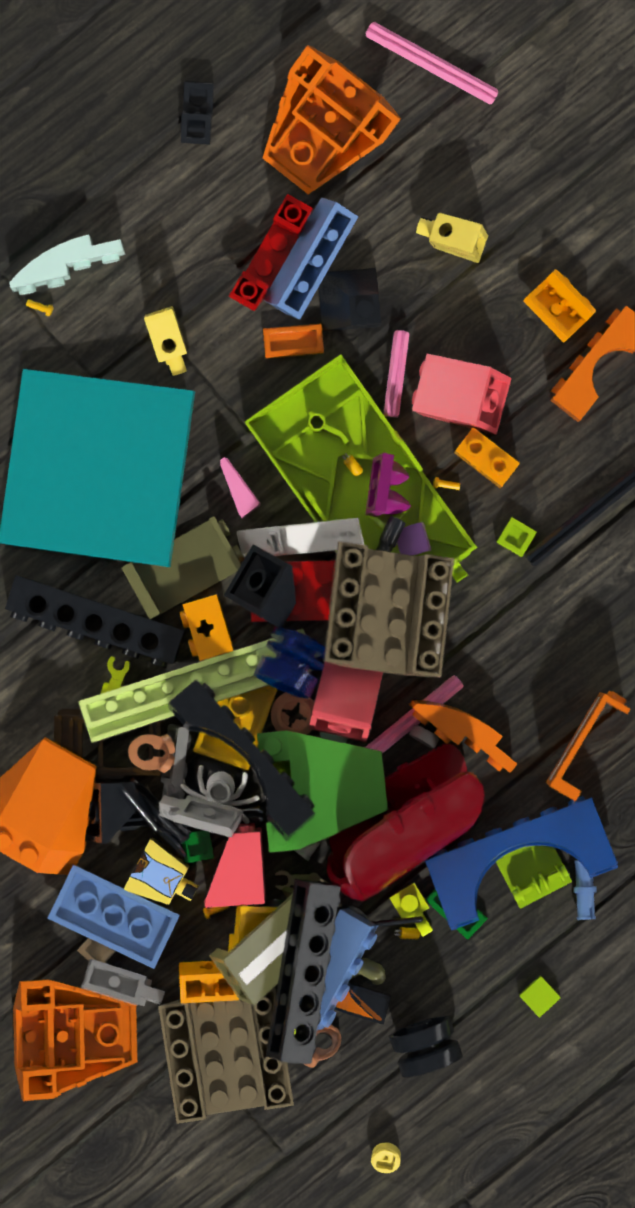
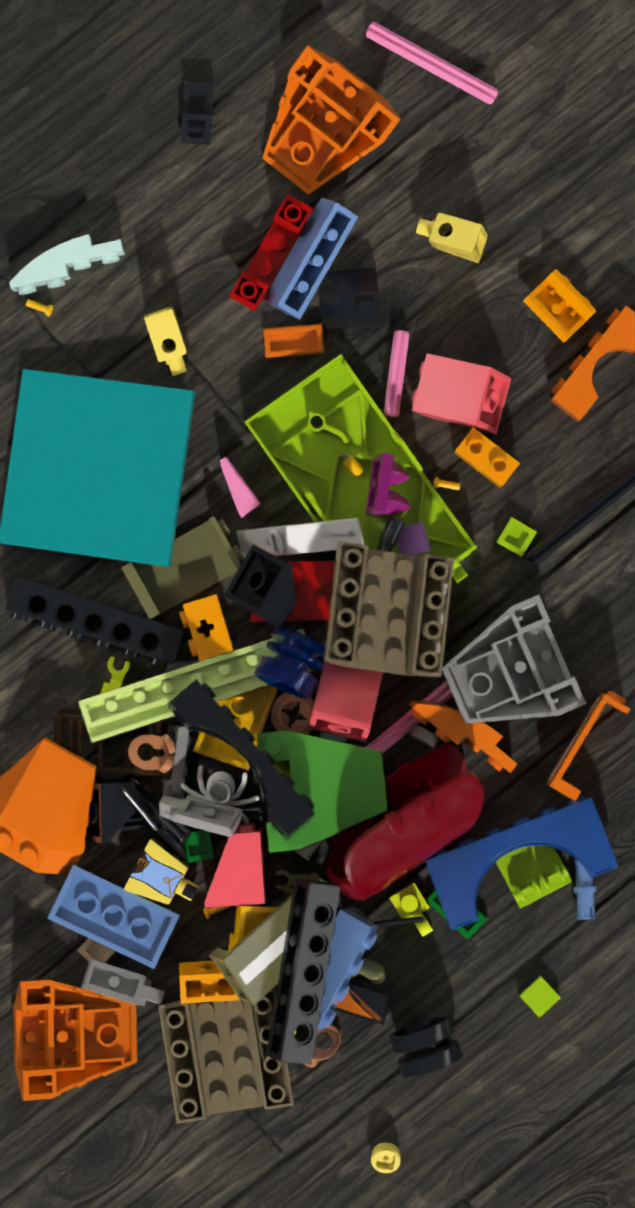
yellow piece [395,927,420,939] -> none
none -> light grey wedge [442,595,586,723]

